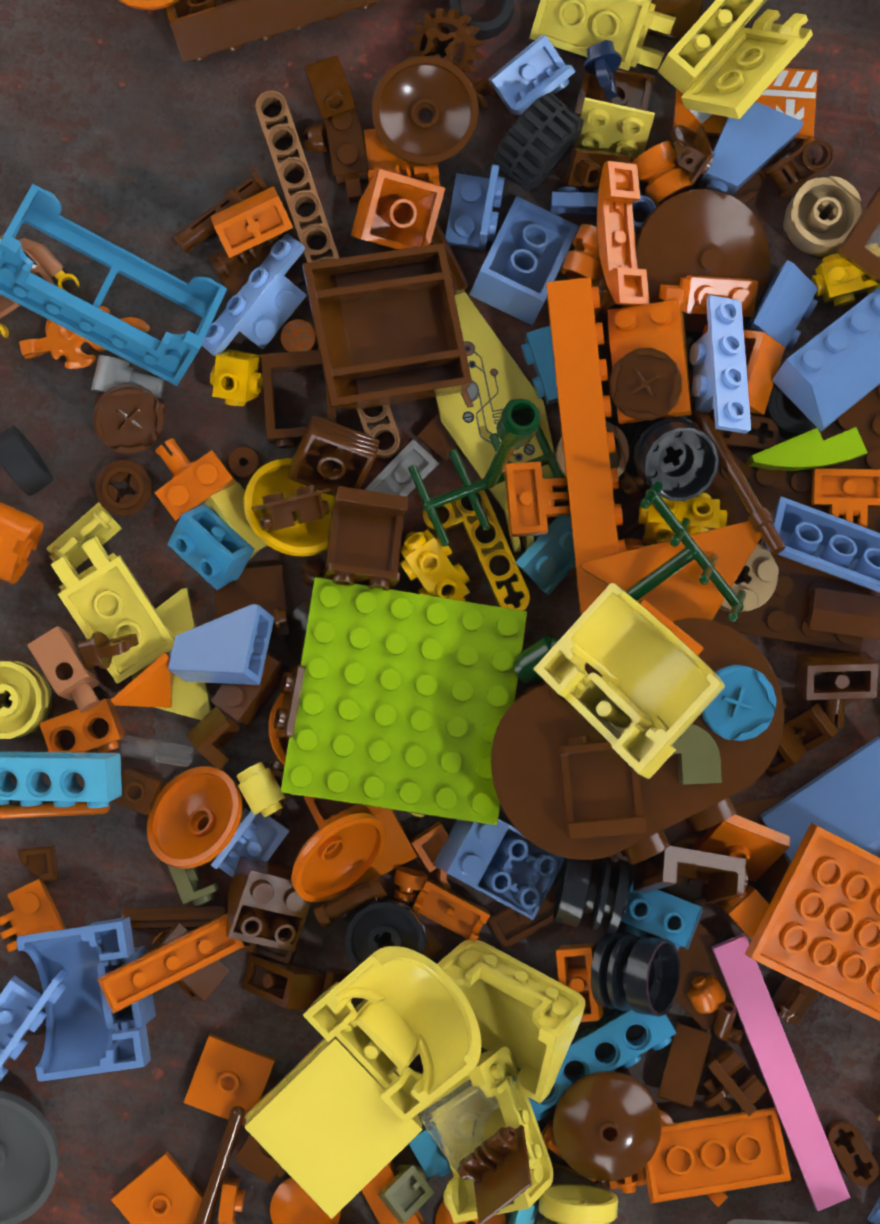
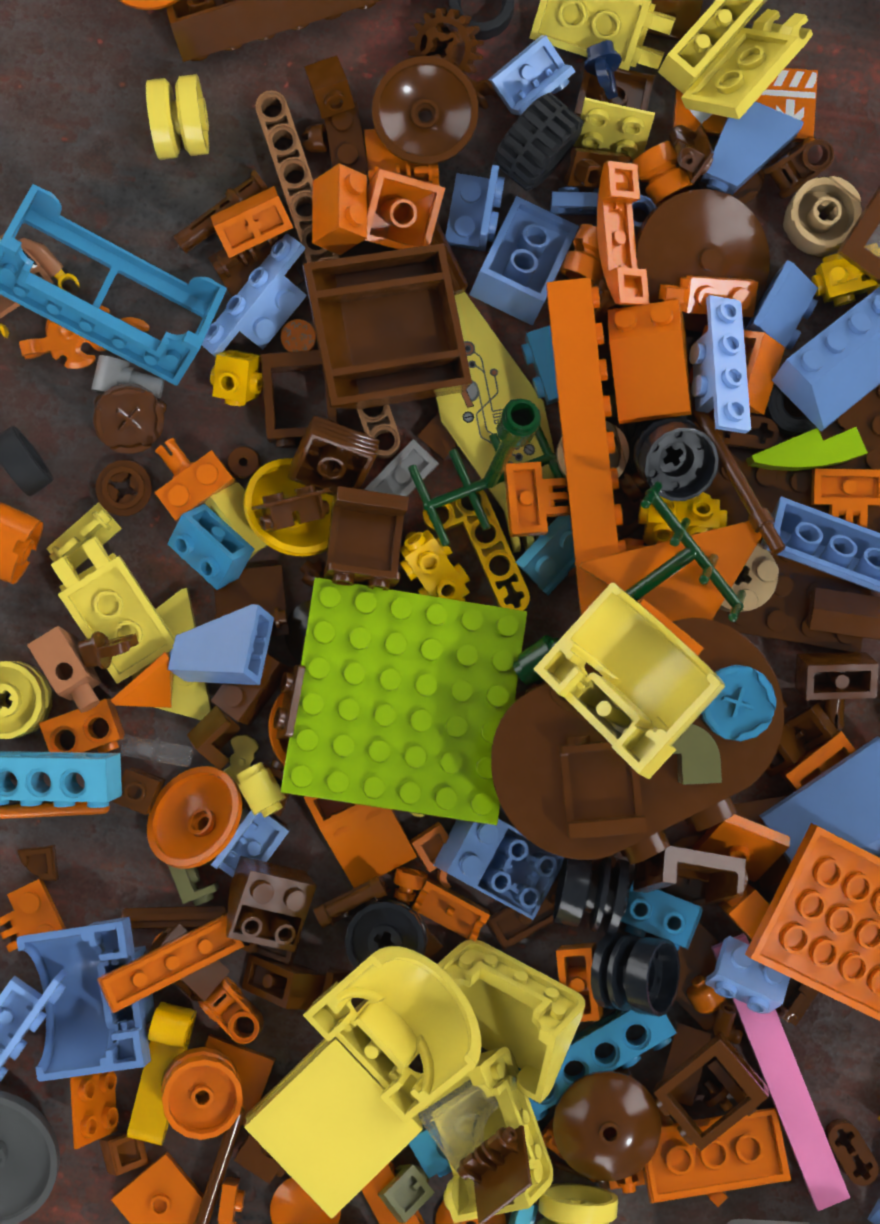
orange dish [291,813,387,902] -> none
reddish brown tile [609,348,682,421] -> none
none -> orange hinge [70,1071,119,1149]
none -> dark orange slope [99,1131,149,1176]
none -> yellow beam [127,1002,197,1146]
none -> light yellow wheel [146,74,209,160]
none -> orange wheel [161,1047,243,1140]
none -> orange piece [198,976,264,1044]
none -> light yellow piece [223,735,259,785]
none -> orange brick [312,163,367,255]
none -> reddish brown window [654,1032,769,1151]
none -> light blue bracket [705,936,790,1013]
none -> orange hinge [779,731,856,792]

